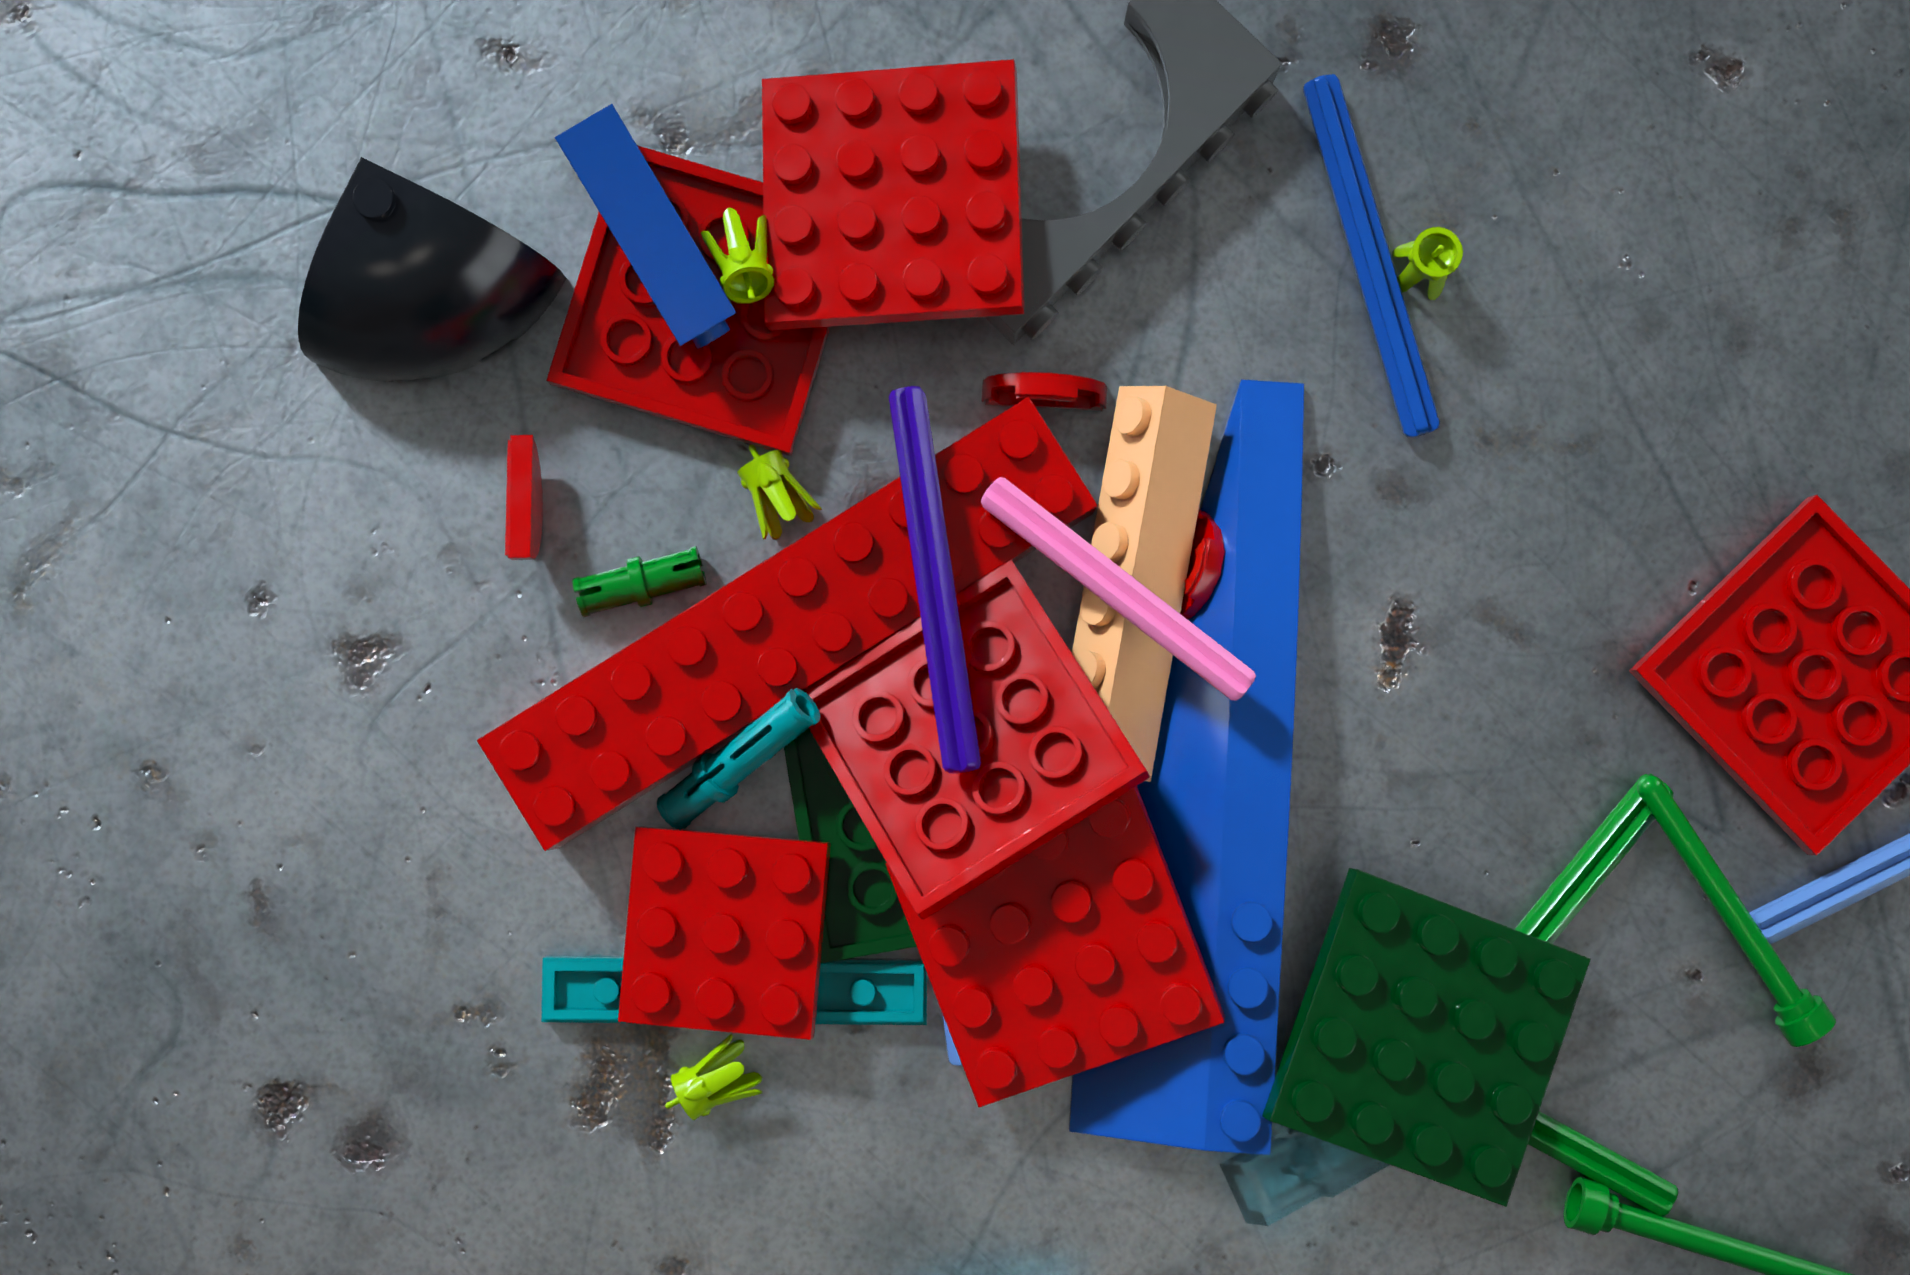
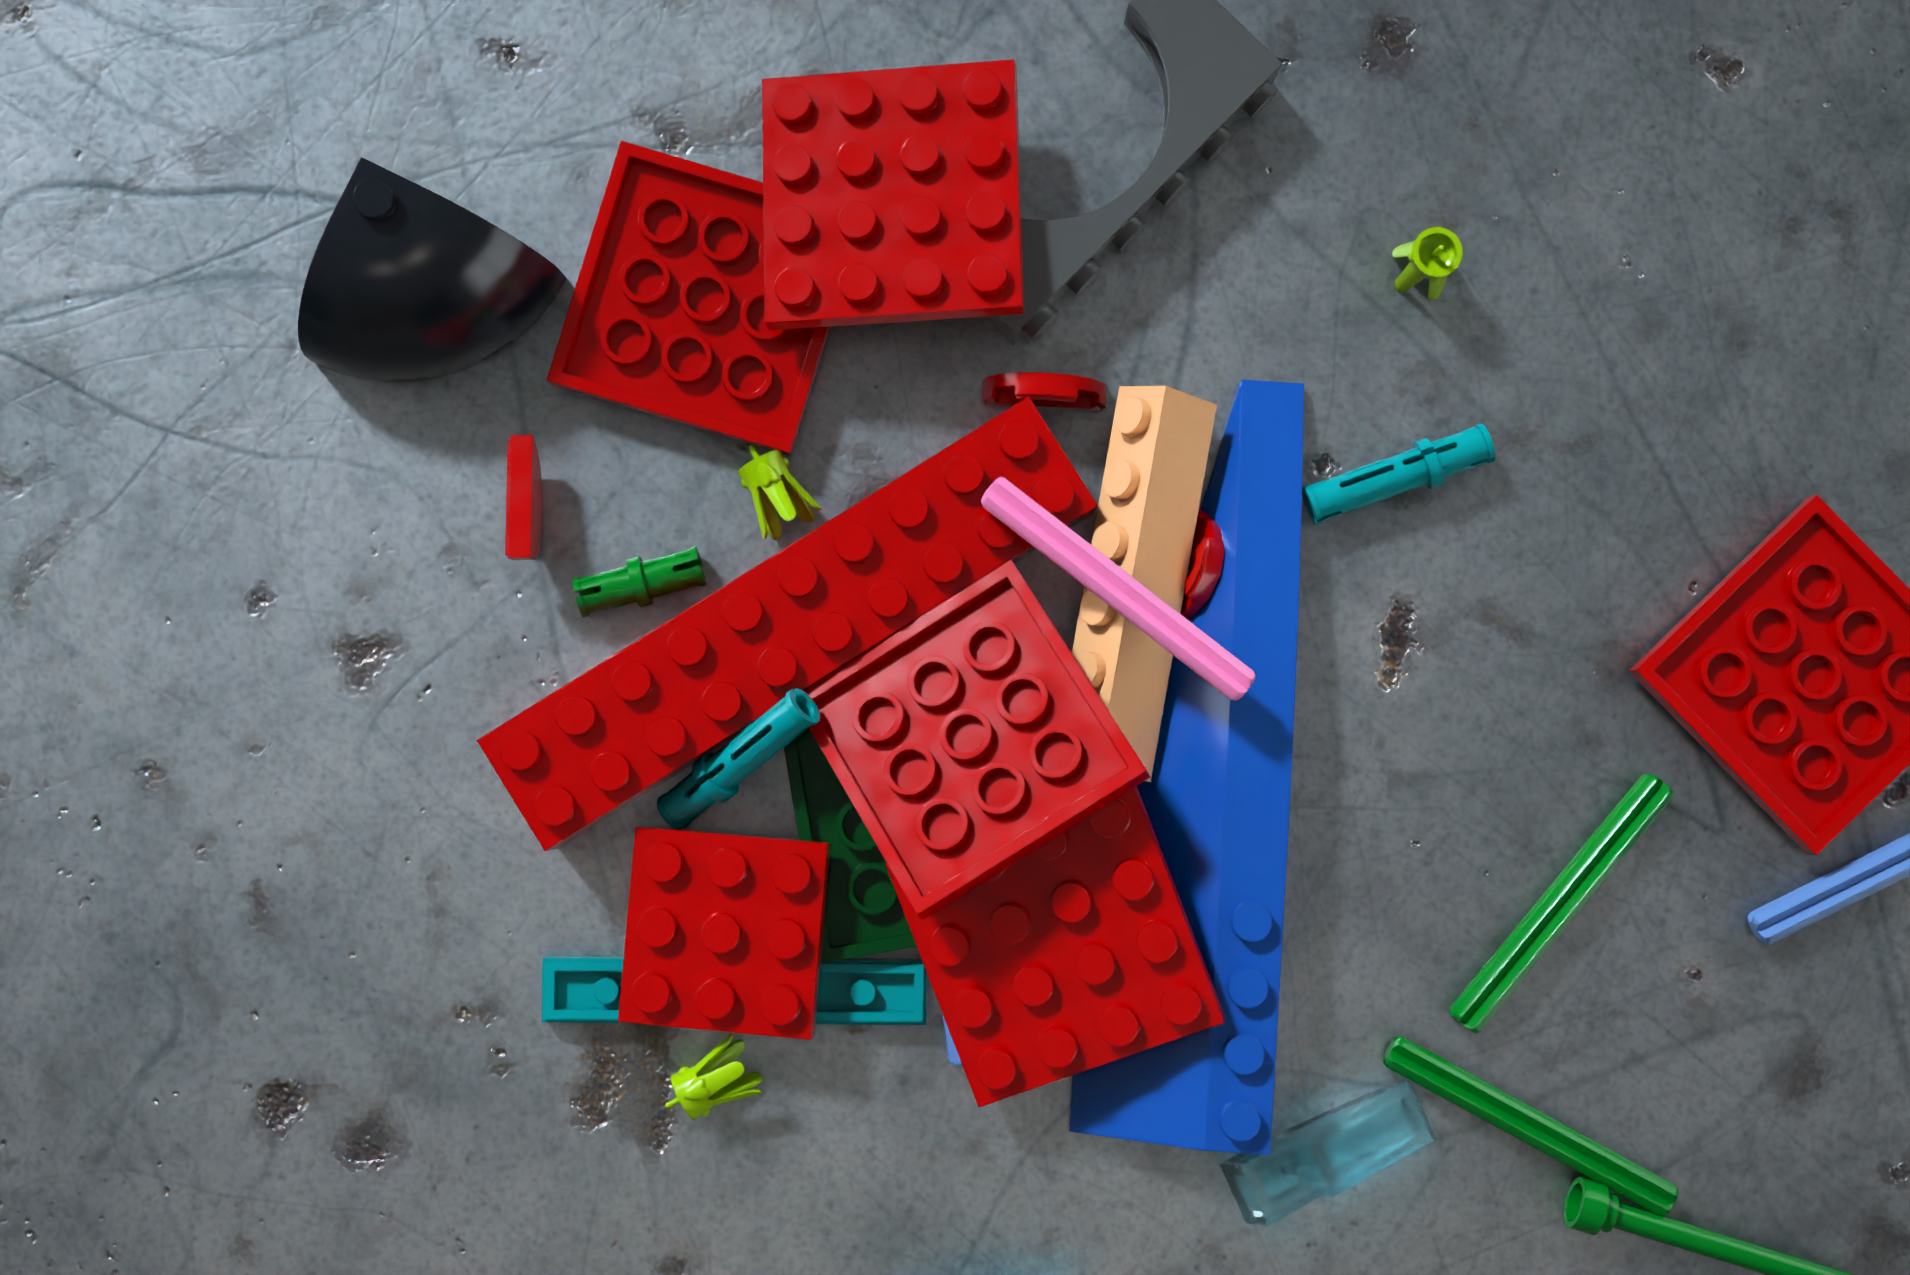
blue slope [554,104,736,349] -> none
lime piece [701,207,774,303] -> none
dark purple axle [889,386,981,774] -> none
dark green plate [1262,868,1591,1207] -> none
blue axle [1303,74,1440,437] -> none
green piece [1637,775,1836,1047] -> none
none -> teal pin [1302,423,1496,525]

